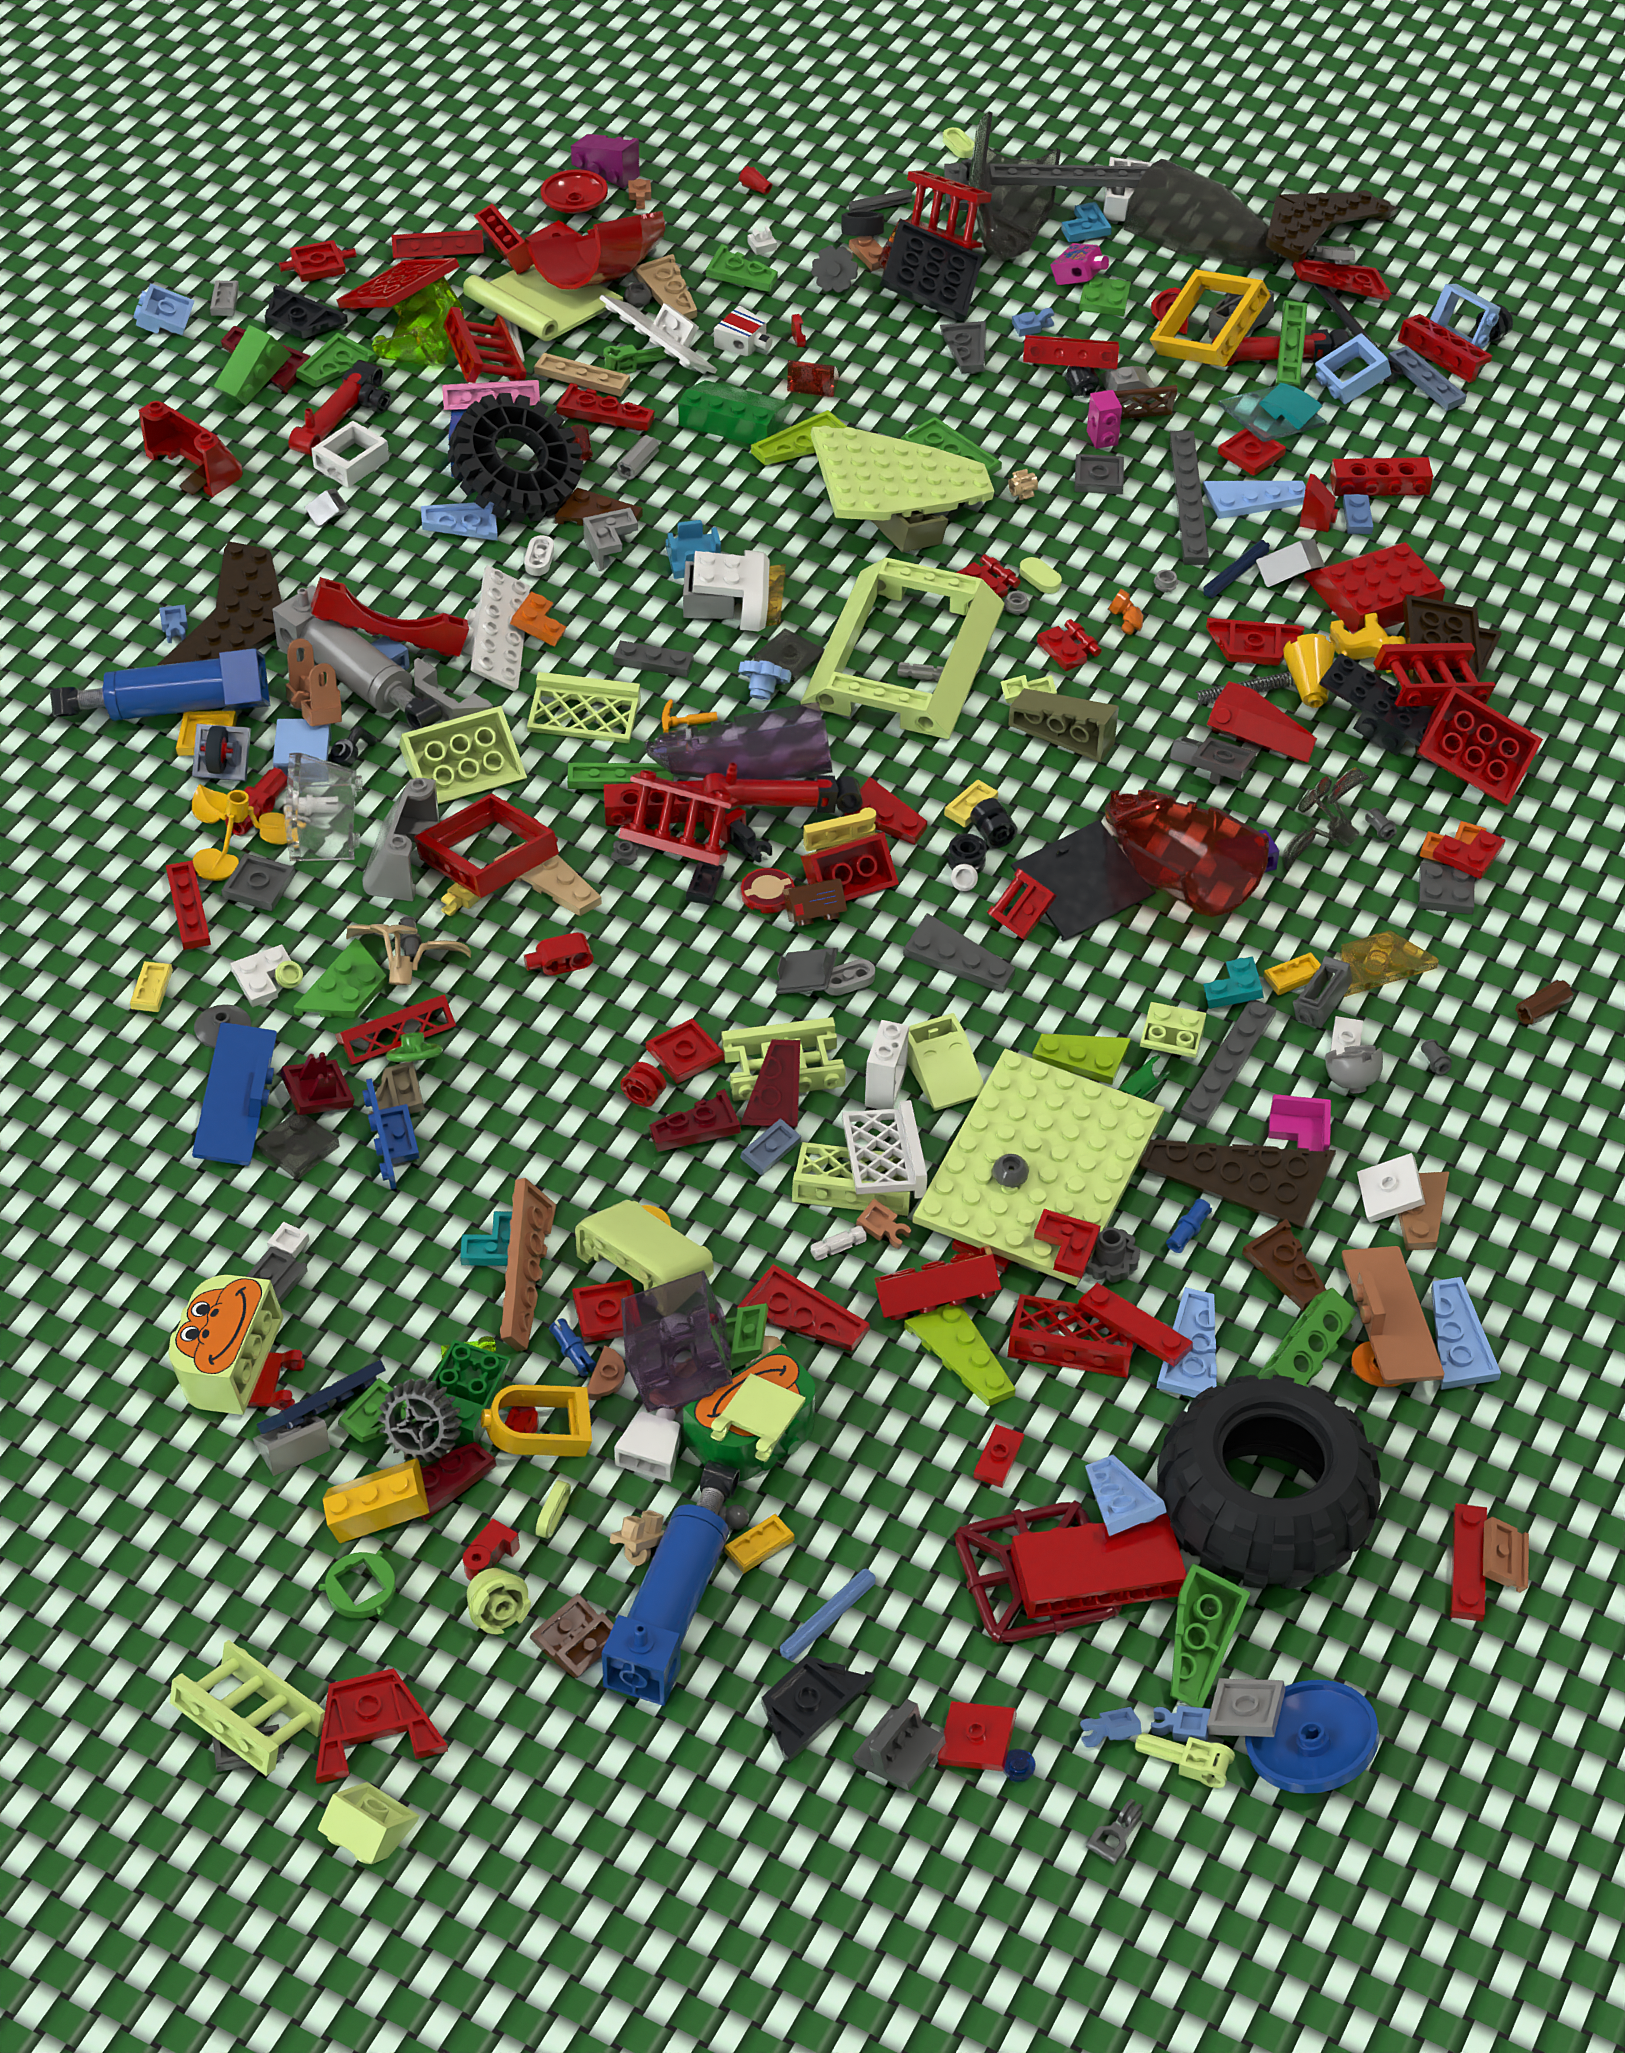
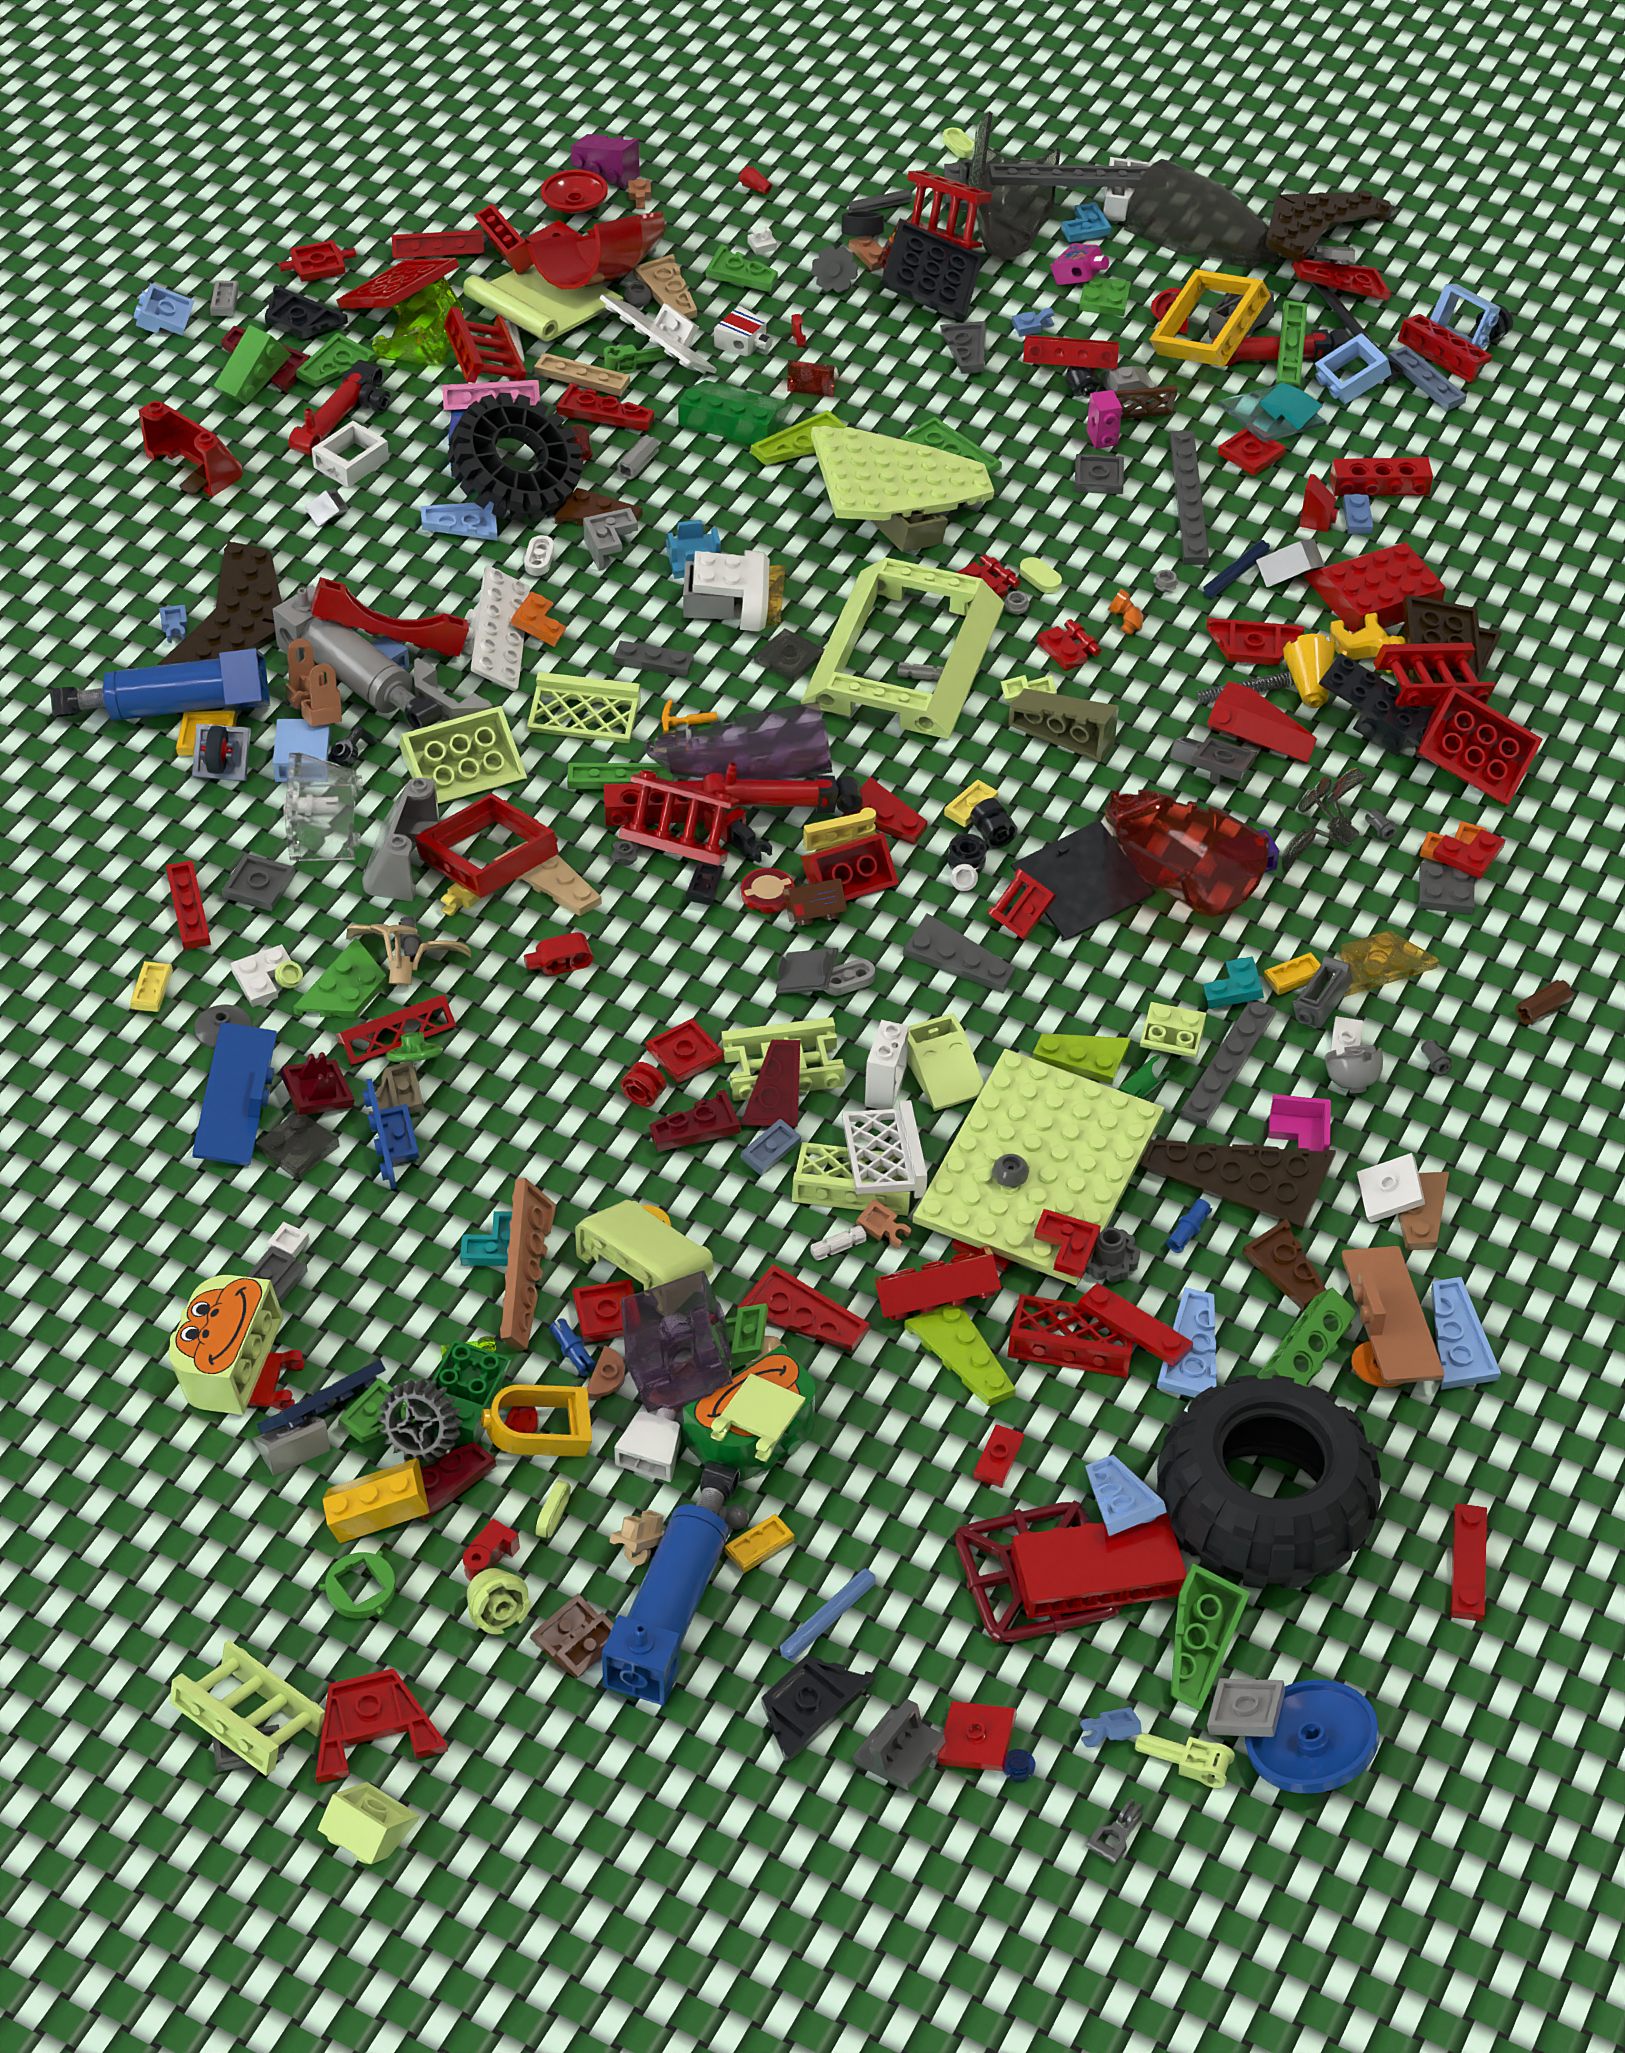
yellow plant [192,784,307,881] -> none
red piece [225,767,289,836] -> none
light blue plant [738,660,792,700] -> none
tan gear [1008,469,1038,500] -> none
medium blue plate [1151,1706,1211,1742] -> none
light blue wing [1202,481,1306,519] -> none
nougat plate [1483,1517,1529,1593] -> none

